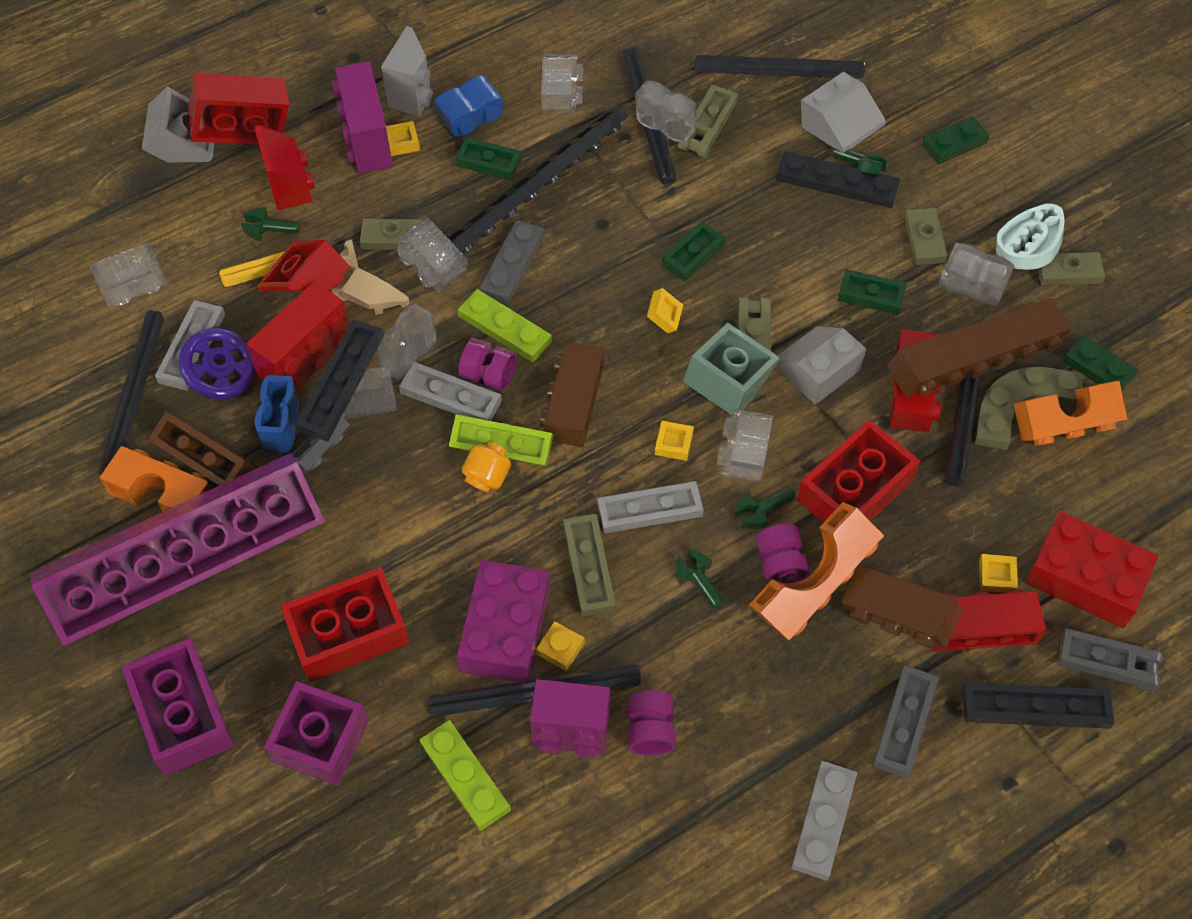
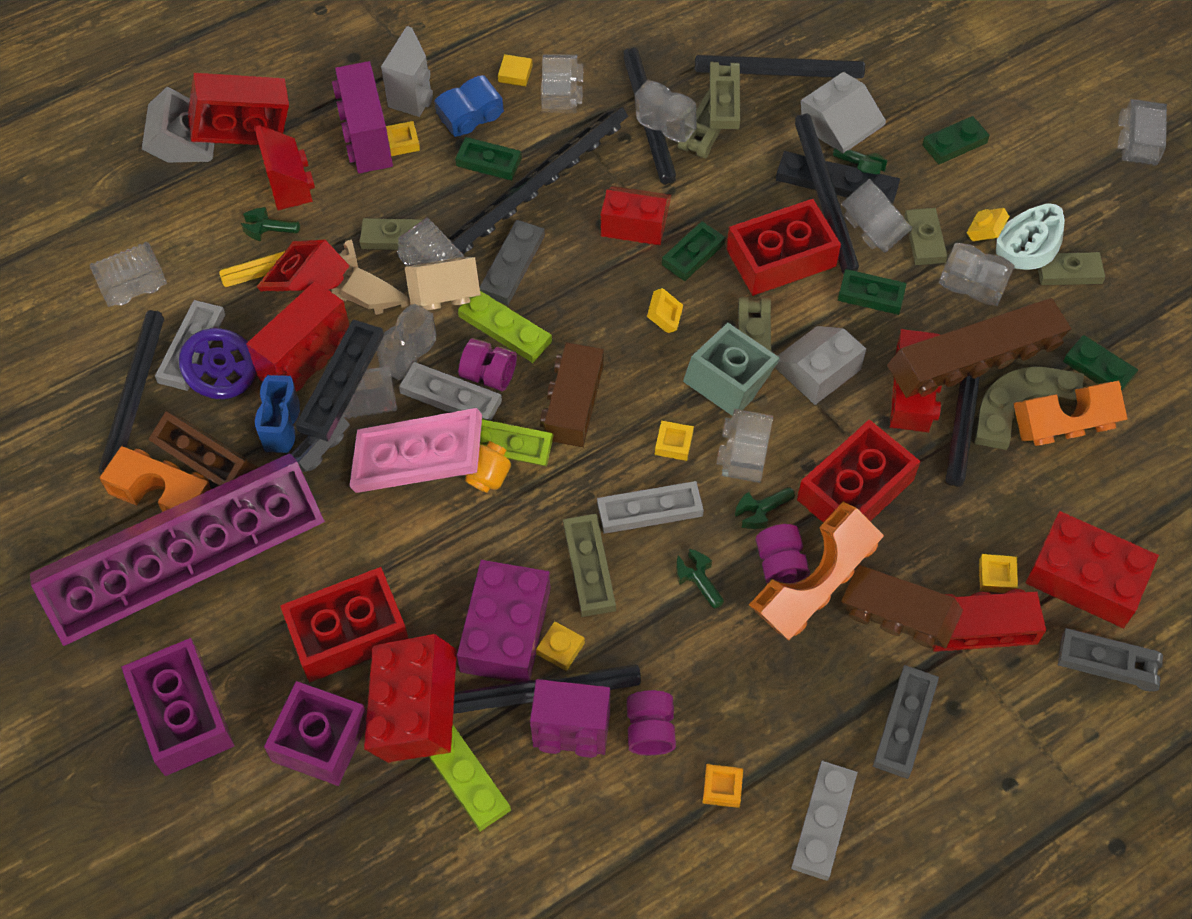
black plate [962,683,1114,729] -> none
none -> bright pink plate [350,408,482,493]
none -> red brick [364,634,457,763]
none -> tan brick [405,257,480,311]
none -> yellow tile [498,54,532,87]
none -> red slope [601,186,671,246]
none -> light orange tile [703,764,743,808]
none -> olive plate [709,62,740,129]
none -> red brick [726,199,841,296]
none -> black axle [795,113,859,274]
none -> clear brick [841,178,912,253]
none -> yellow plate [967,208,1010,241]
none -> clear brick [1117,99,1167,166]

